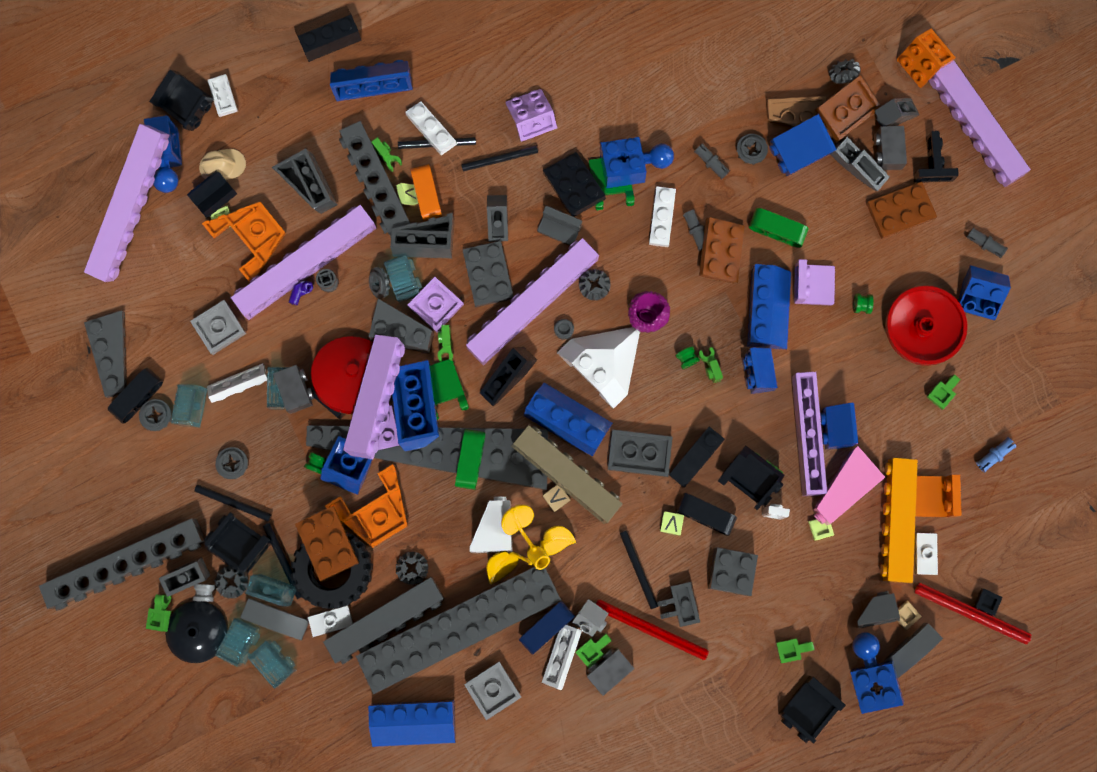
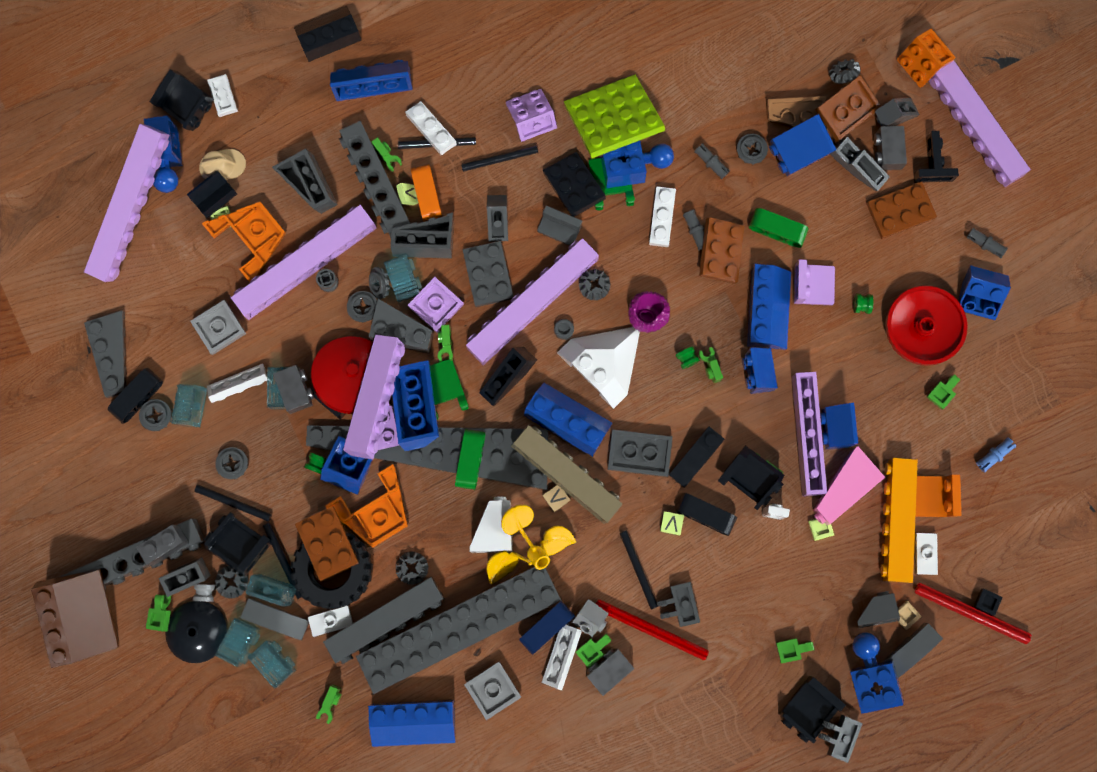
dark purple arm [288,281,313,306] -> none
dark grey brick [708,548,758,596] -> none
none -> reddish brown slope [31,569,119,668]
none -> flat silver brick [136,525,189,566]
none -> bright green plate [316,685,342,724]
none -> dark grey gear [347,291,377,323]
none -> lime plate [564,74,665,158]
none -> dark grey hinge [818,715,863,763]

